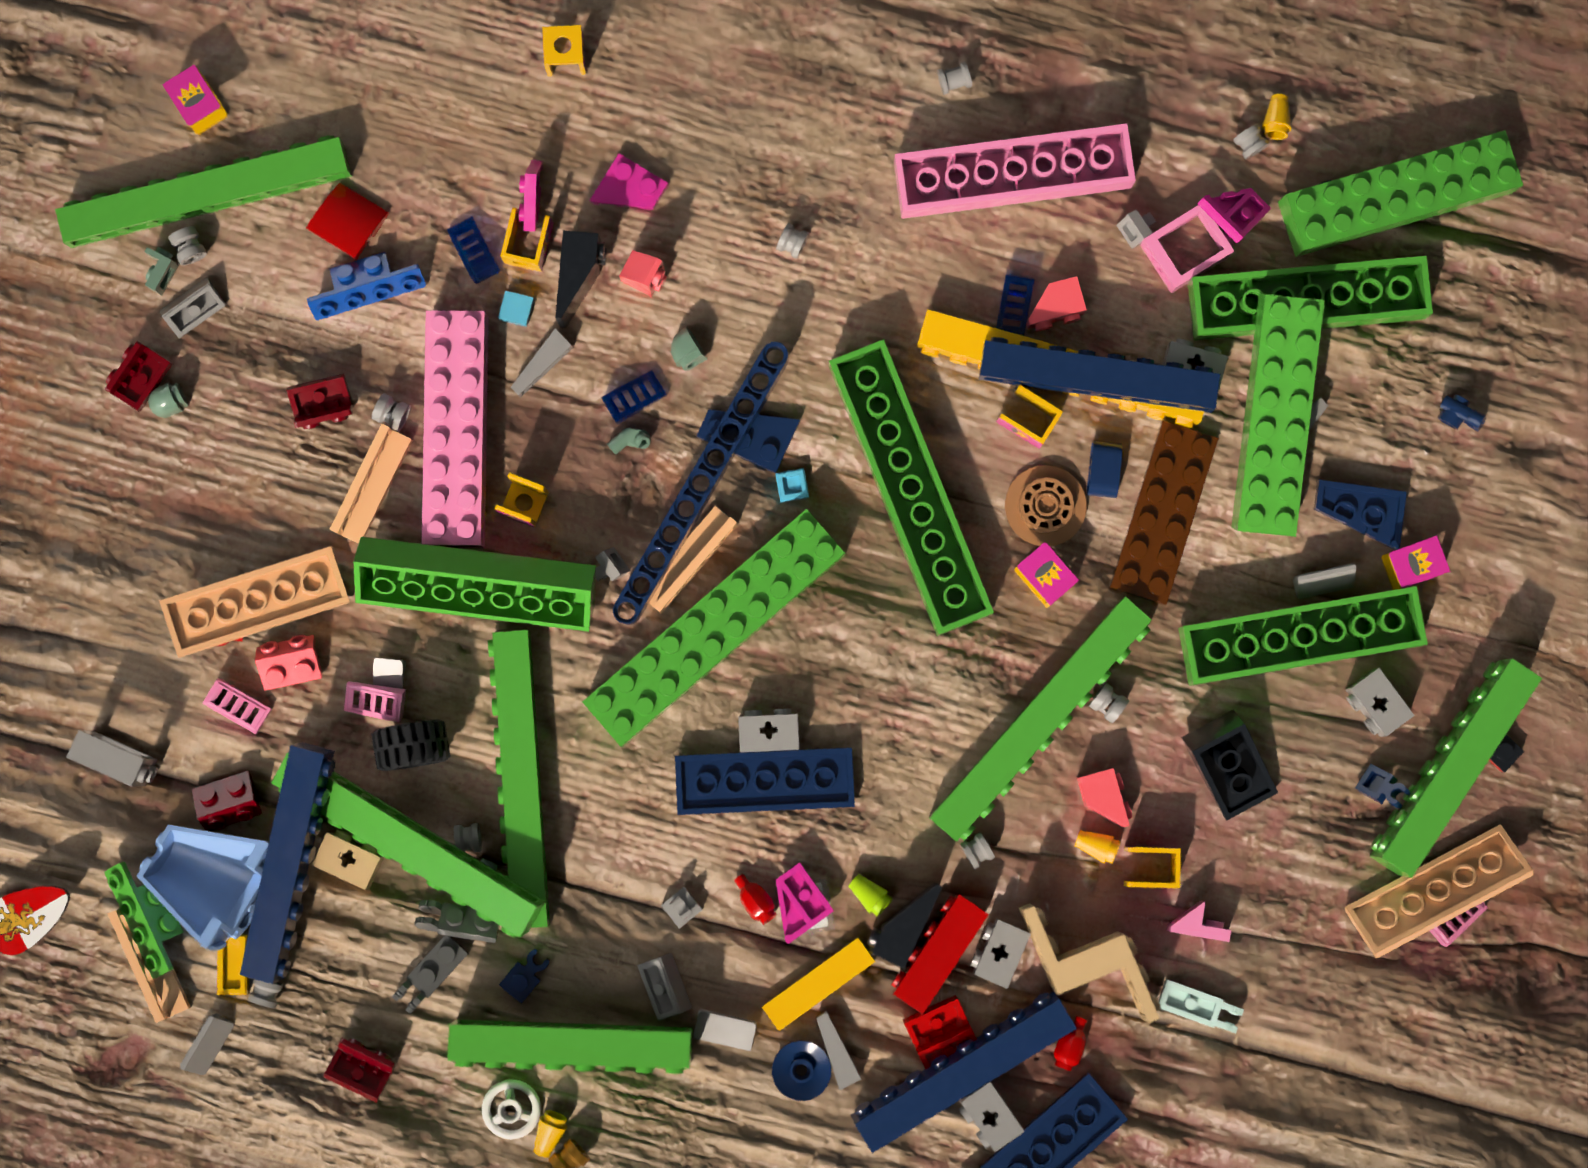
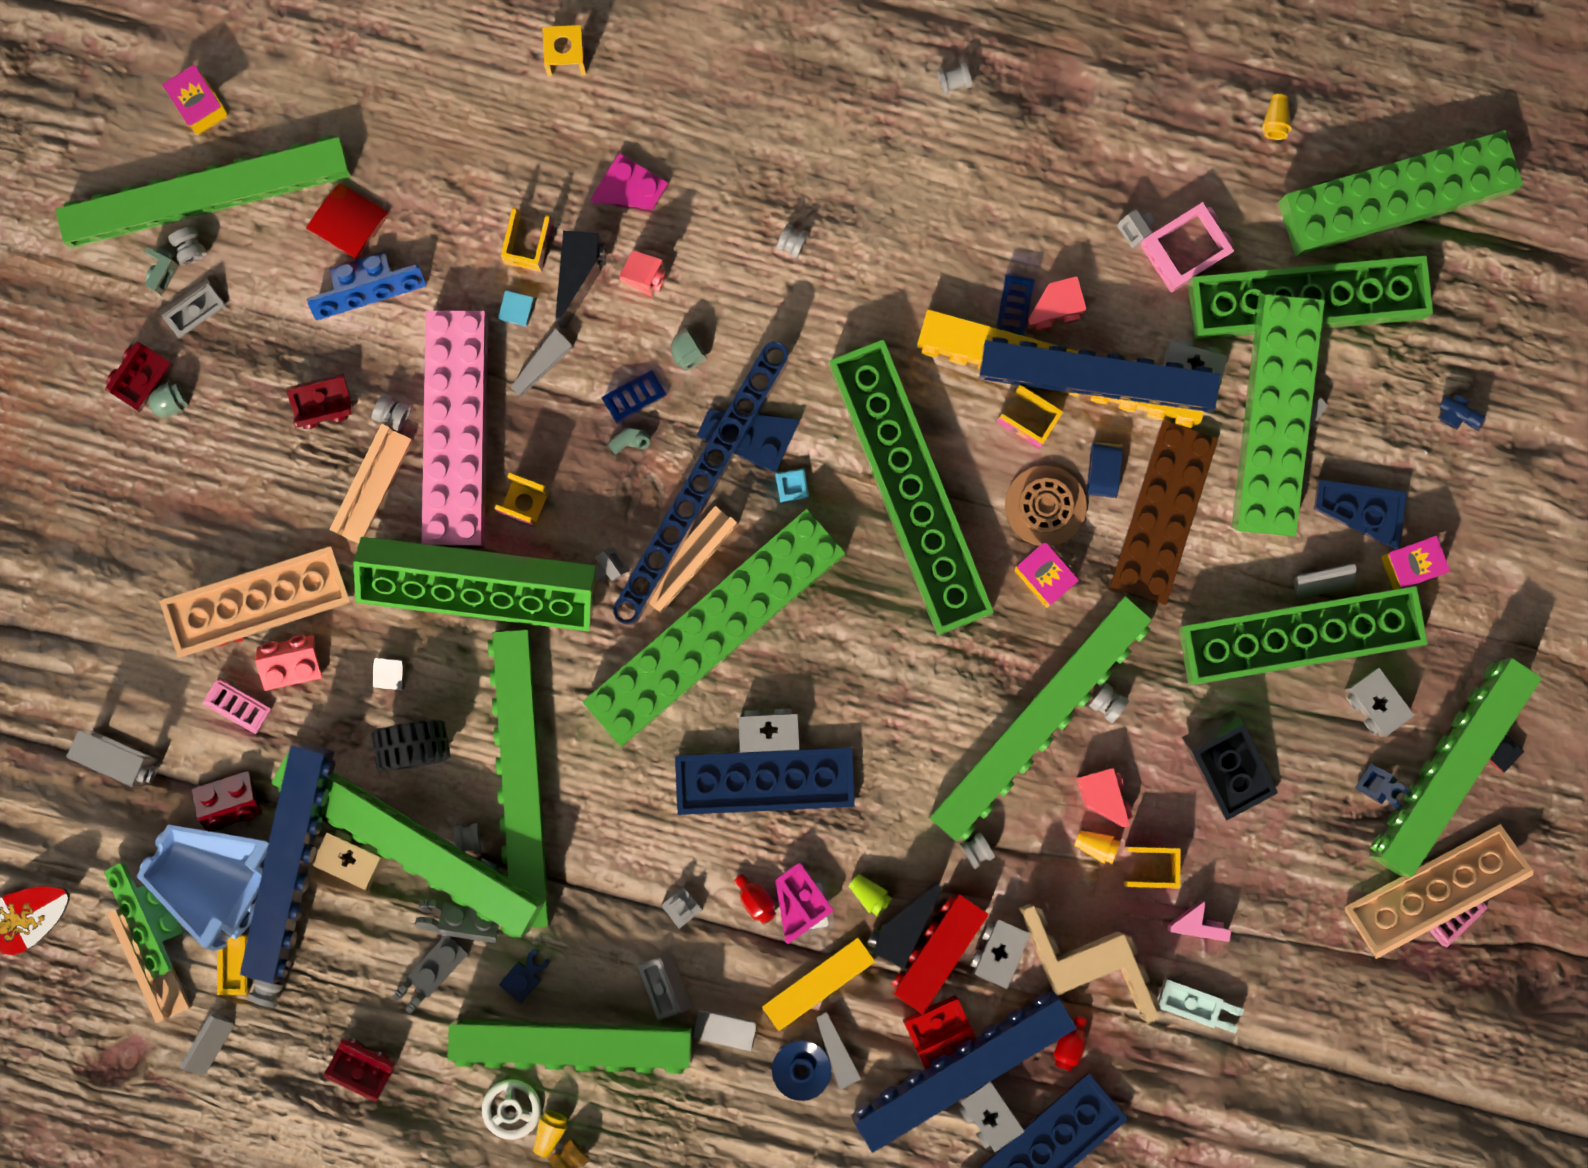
bright pink slope [344,681,406,722] -> none
clear blue slope [447,216,500,284] -> none
dark pink wing [519,160,543,232] -> none
bright pink brick [894,124,1136,219] -> none
dark pink wing [1197,188,1272,243] -> none
light grey wheel [1233,124,1270,159] -> none

